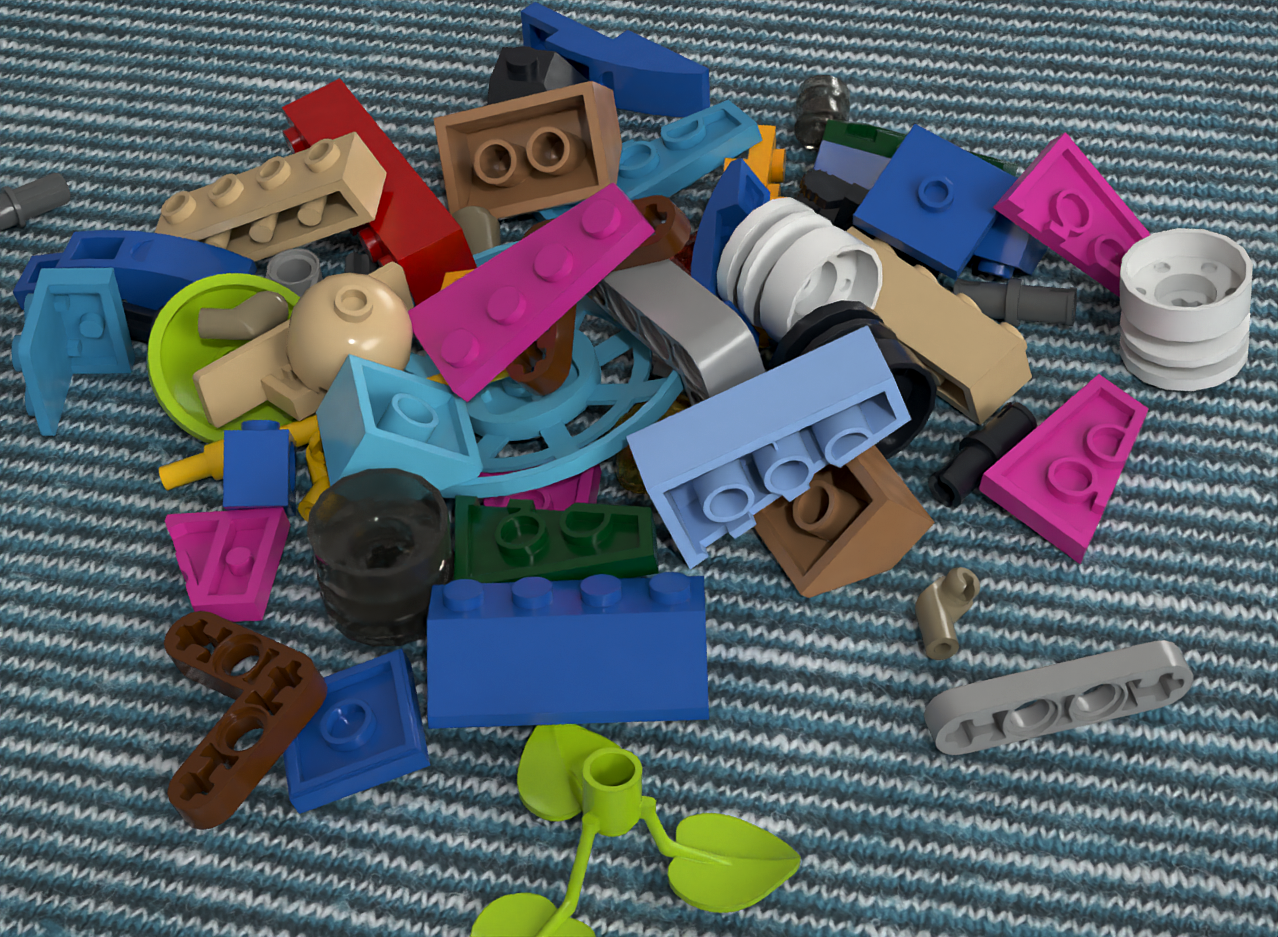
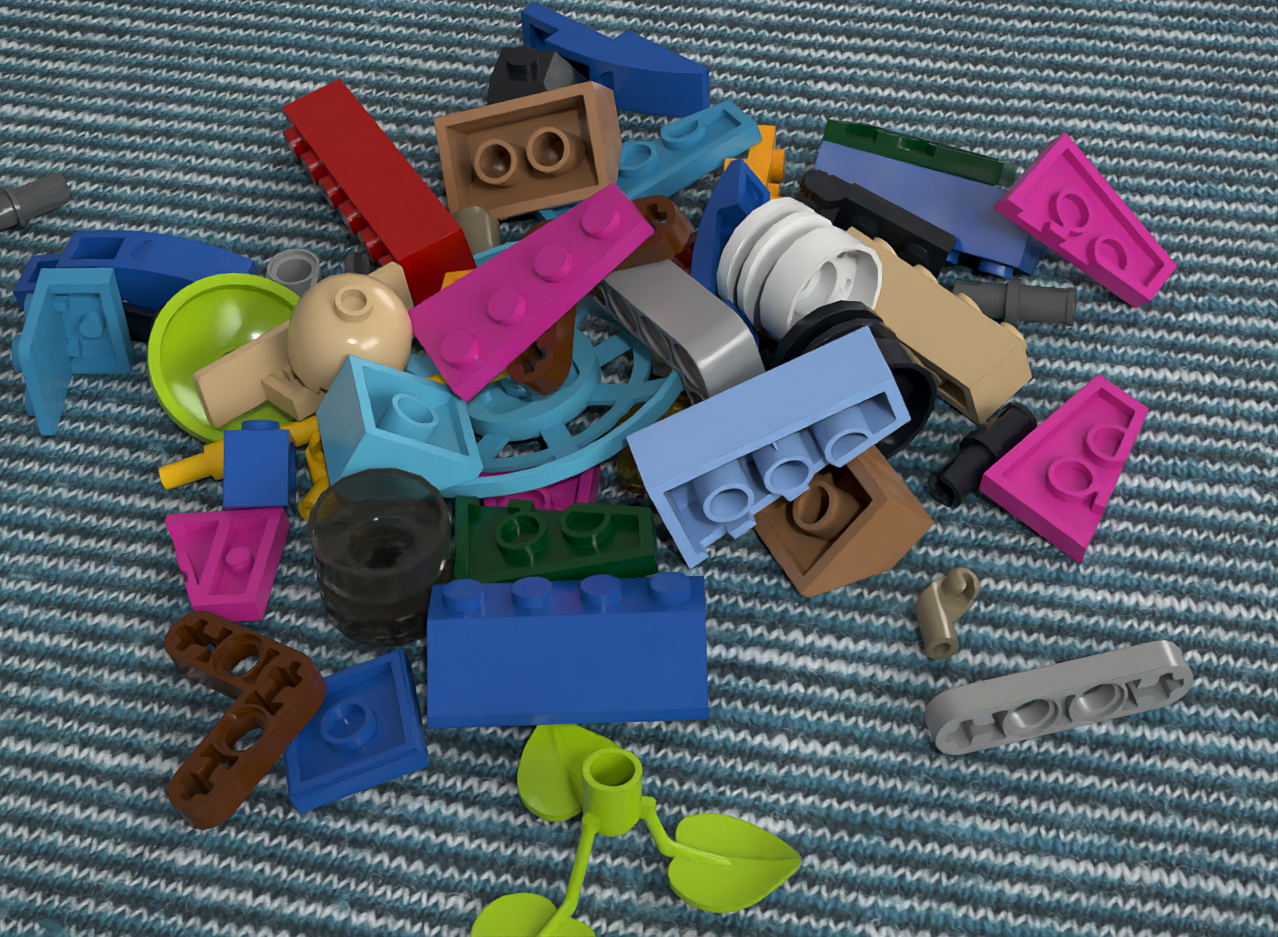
tan brick [155,132,387,262] -> none
dark tan arm [198,291,289,341] -> none
clear smoke wheel [794,75,850,152] -> none
blue plate [853,124,1018,281] -> none
white wheel [1120,228,1253,391] -> none

